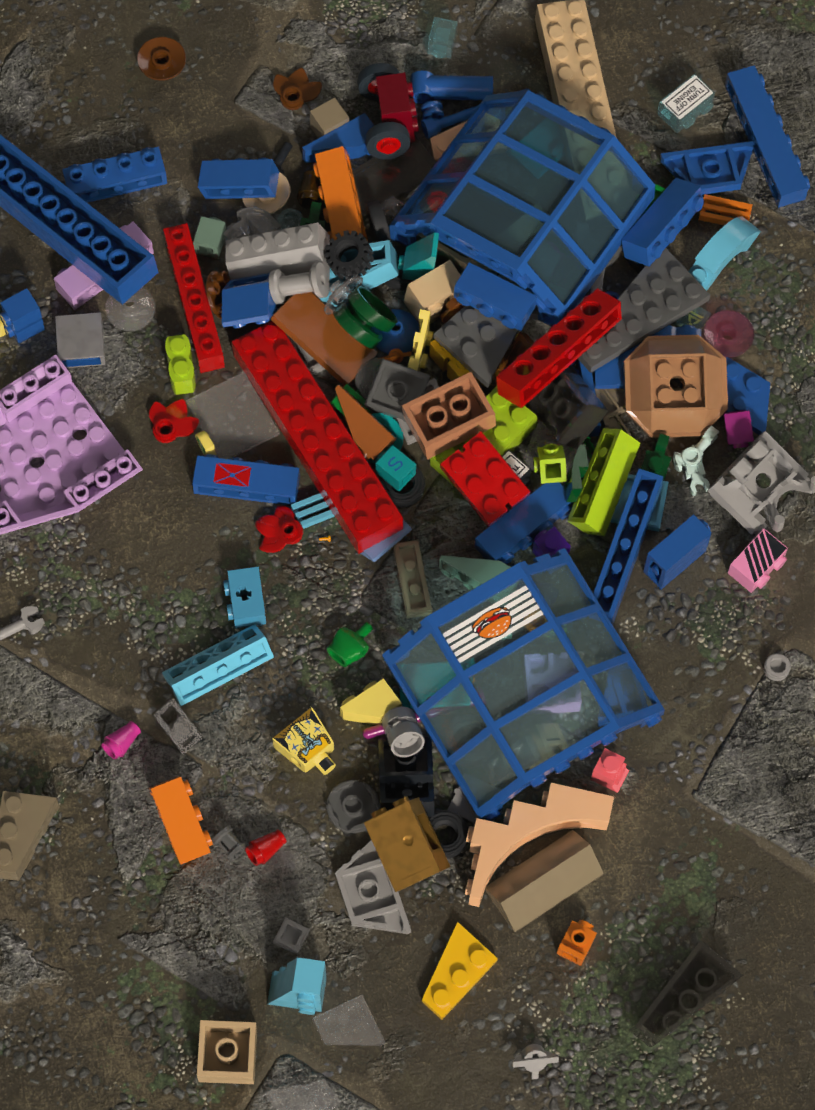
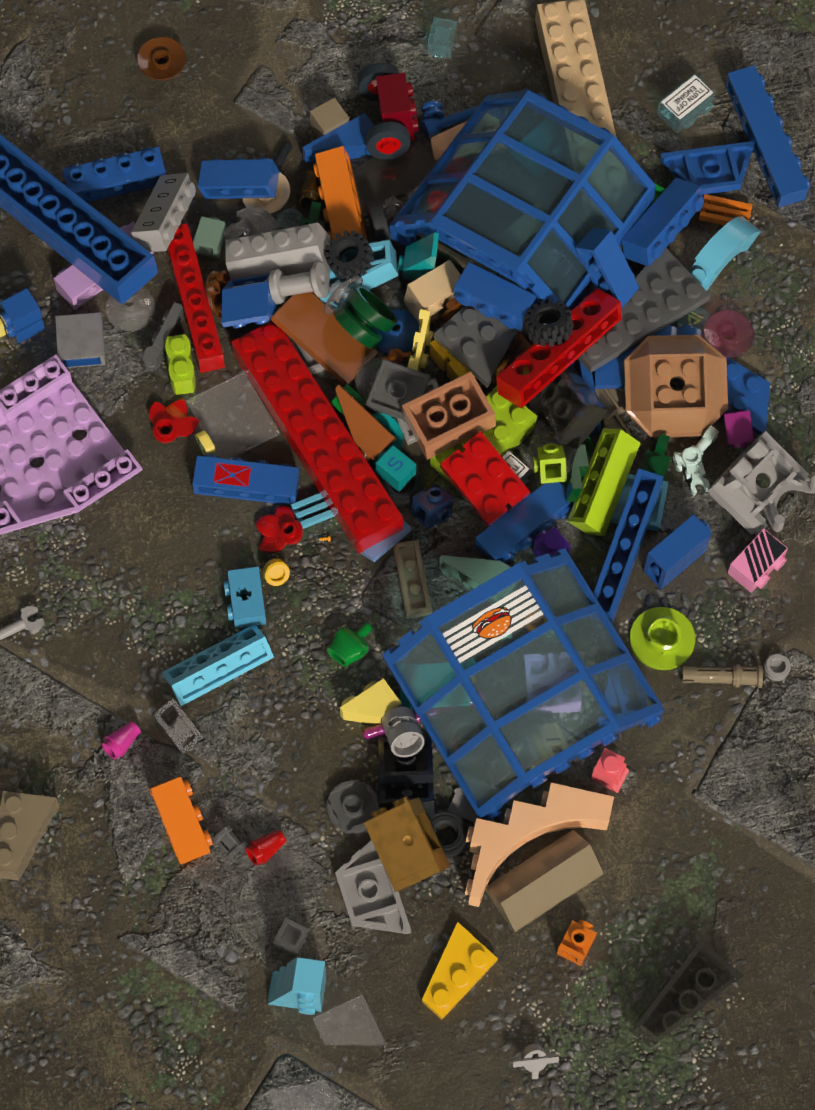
tan brick [197,1020,257,1084] -> none
torso [272,707,336,775] -> none
reddish brown plate [273,68,322,110] -> none
blue piece [410,71,493,104] -> none
none -> light grey brick [131,173,196,252]
none -> dark grey hinge [142,302,185,372]
none -> yellow tile [262,559,290,586]
none -> dark blue brick [411,483,453,529]
none -> black tyre [525,300,573,347]
none -> blue brick [575,228,639,308]
none -> lime piece [630,607,695,670]
none -> dark tan pin [682,664,763,688]

